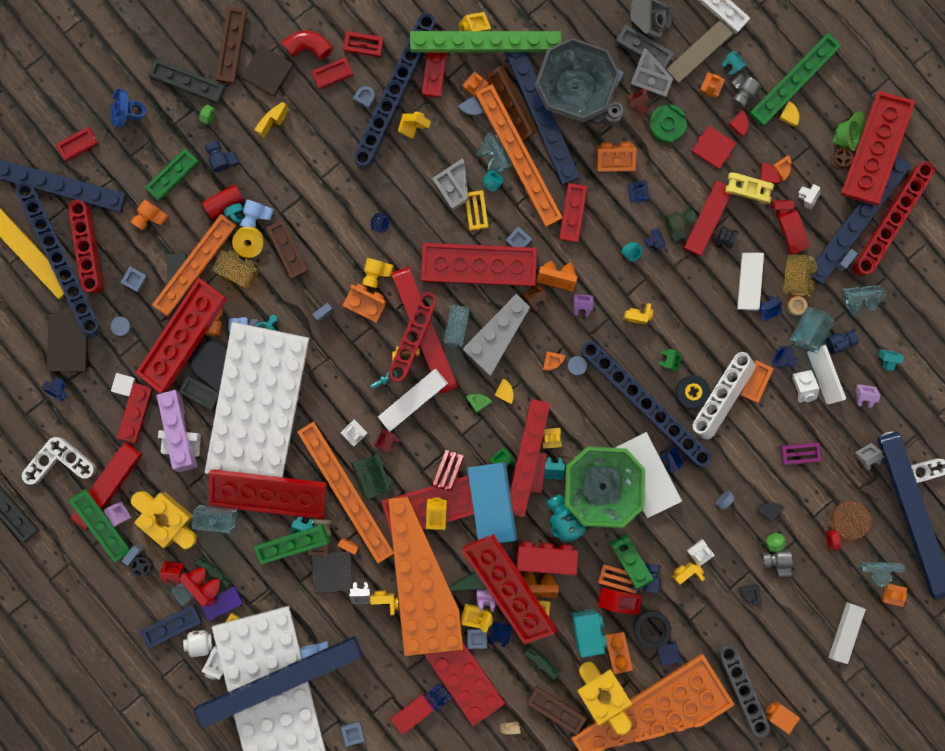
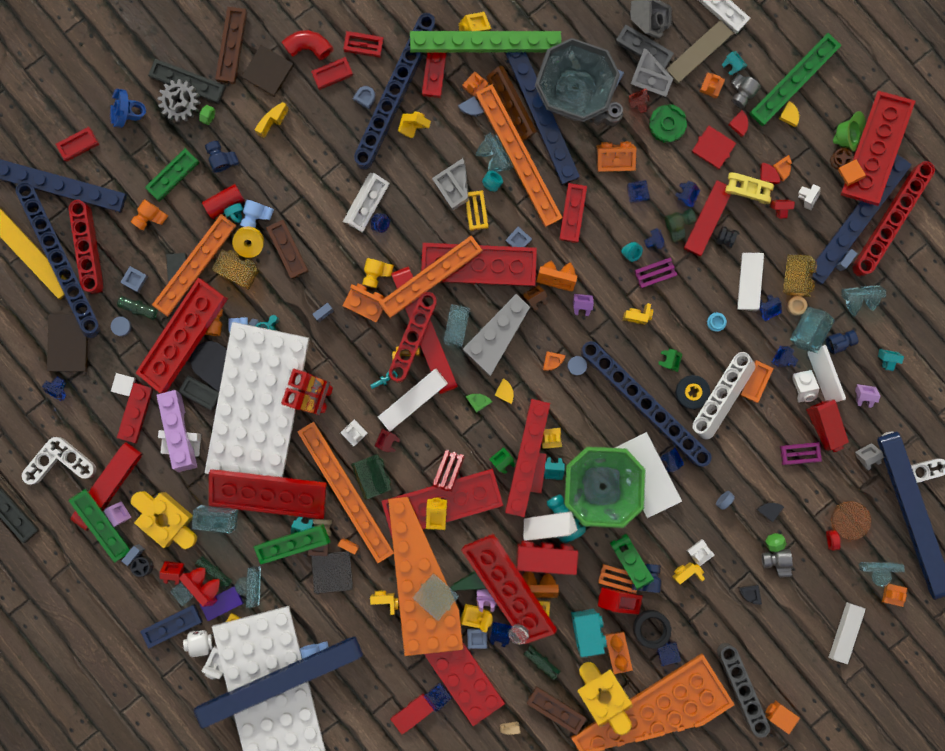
sand blue tile [341,721,365,747] -> none
tile [350,582,371,604] -> none
dark azure tile [468,462,517,543] -> none
red slope [778,210,809,255] -> none
none -> clear green pin [117,296,158,320]
none -> light grey gear [158,79,201,122]
none -> clear light blue tile [235,566,261,608]
none -> red hips [281,368,333,415]
none -> white slope [343,173,390,232]
none -> orange tile [379,235,483,319]
none -> clear light blue piece [412,573,459,621]
none -> clear tile [508,624,529,645]
none -> white slope [523,511,577,541]
none -> magenta tile [634,257,677,289]
none -> clear blue tile [675,181,700,207]
none -> medium azure plate [707,313,727,332]
none -> red slope [806,399,849,452]
none -> orange tile [838,160,866,186]

